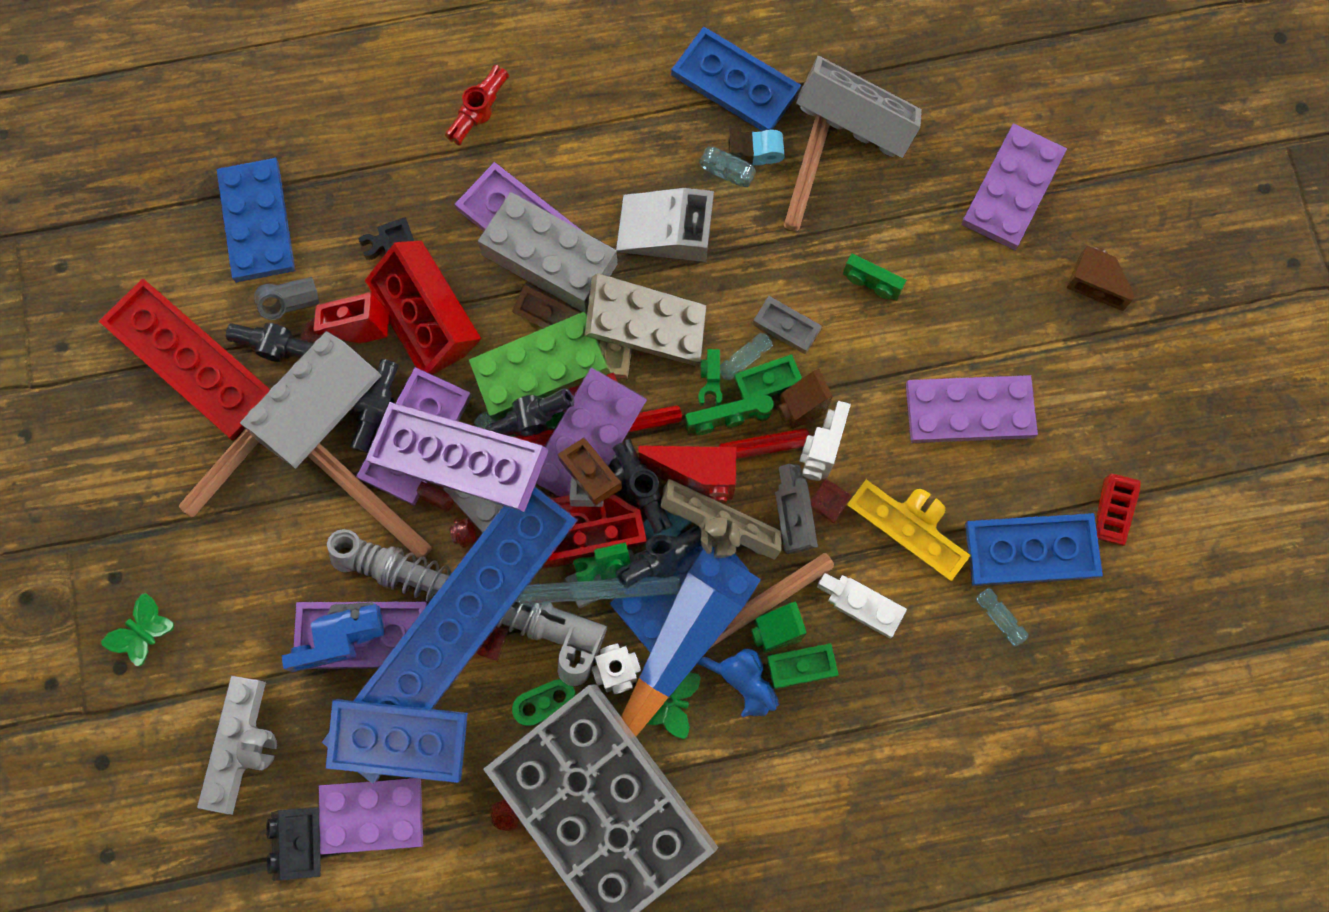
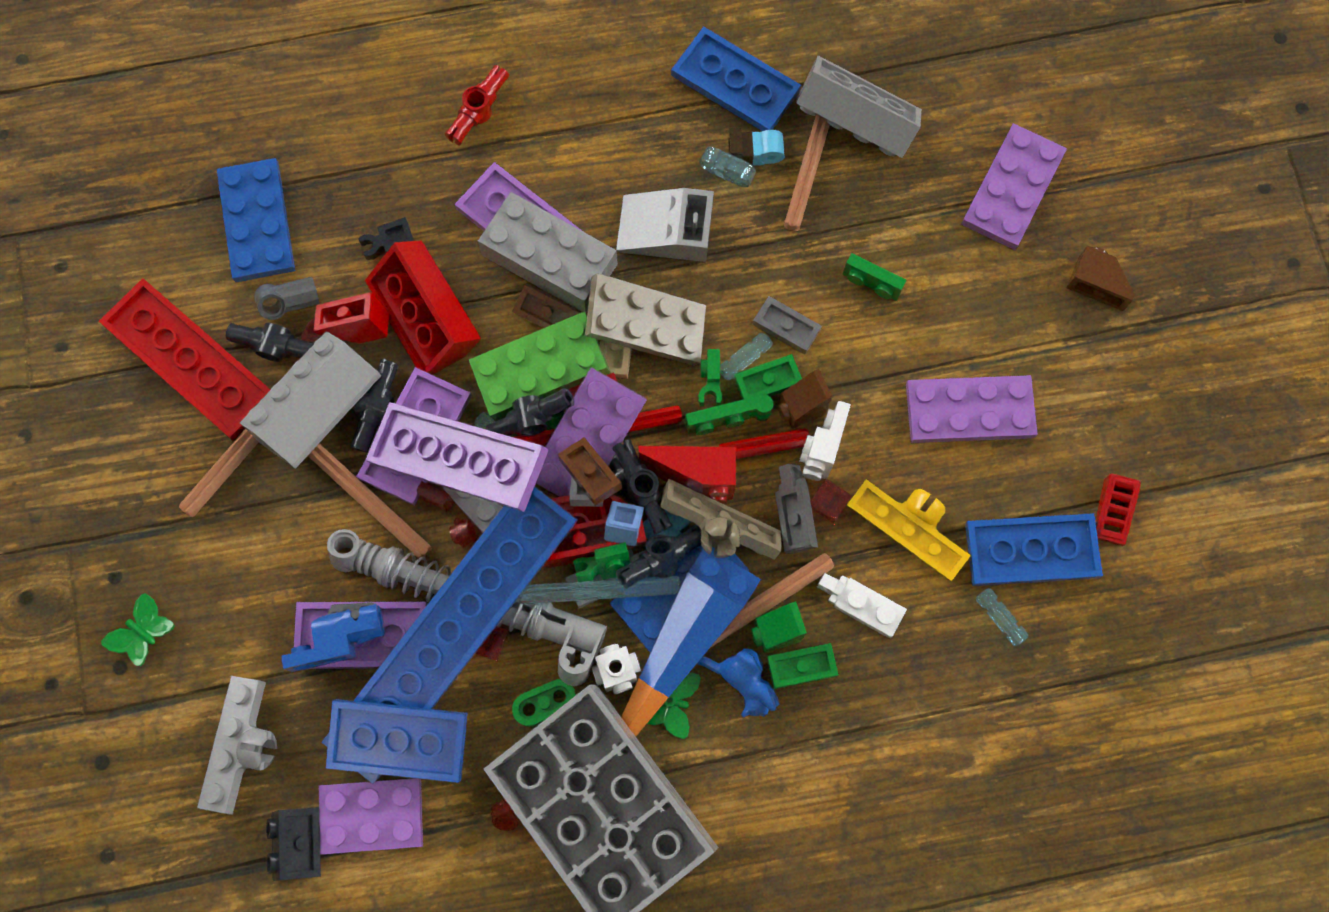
none -> medium blue slope [604,501,644,546]

